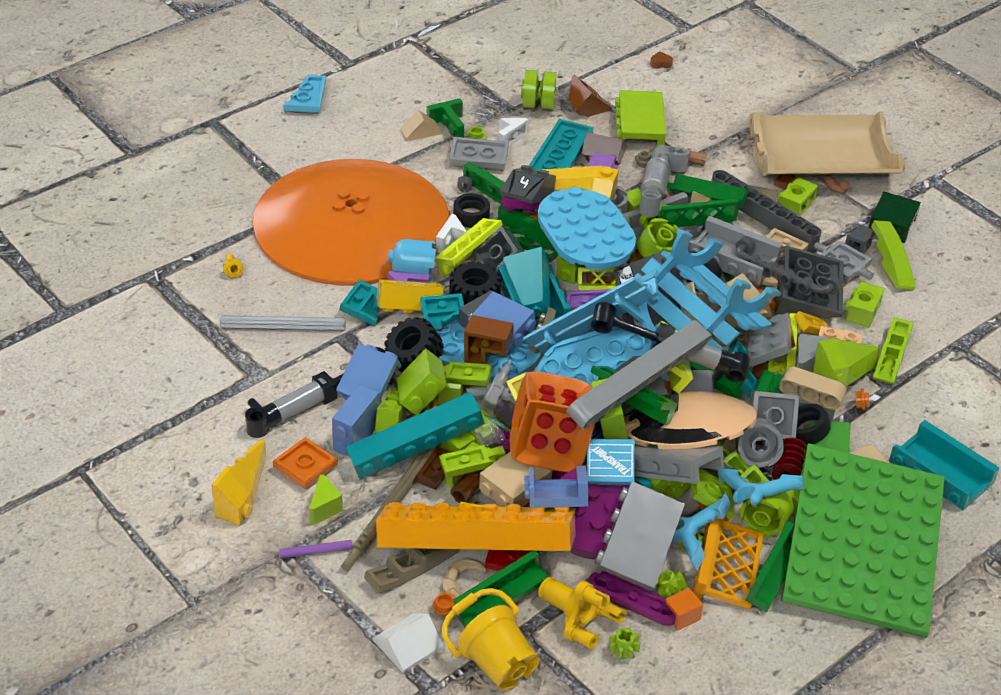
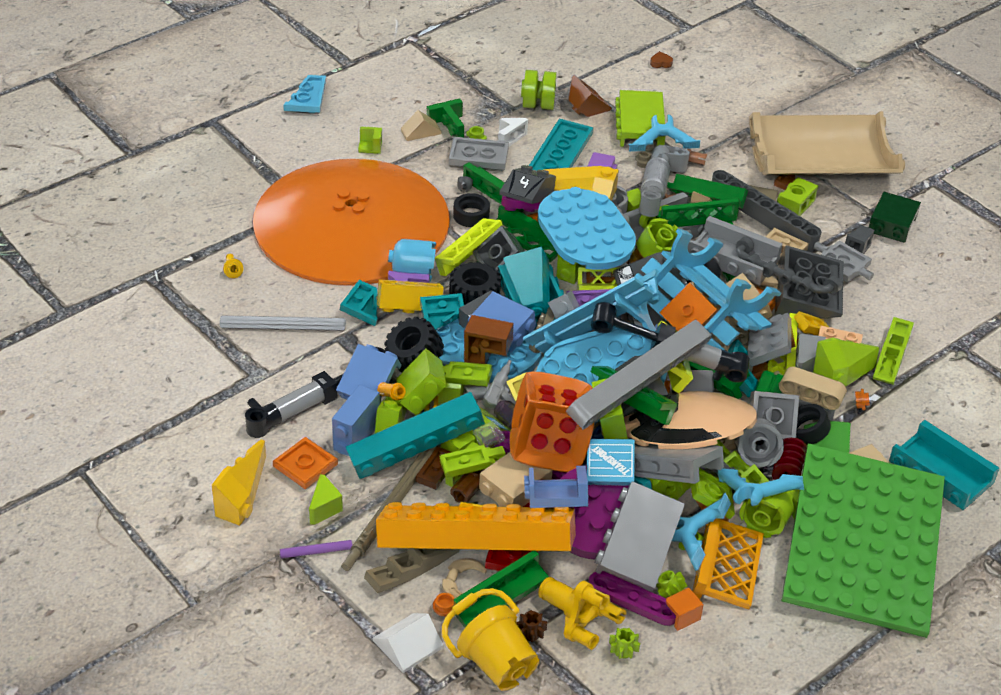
white slope [436,214,466,253] -> none
slope [582,132,627,164] -> none
green fence [745,521,794,612] -> none
nougat arm [823,174,850,193] -> none
lime brick [844,281,885,328] -> none
lime slope [871,220,916,290] -> none
none -> lime panel [358,127,382,154]
none -> light orange pin [377,382,406,400]
none -> reddish brown gear [517,610,547,642]
none -> light grey brick [548,291,580,319]
none -> medium azure piece [629,114,700,152]
none -> orange plate [659,283,718,331]

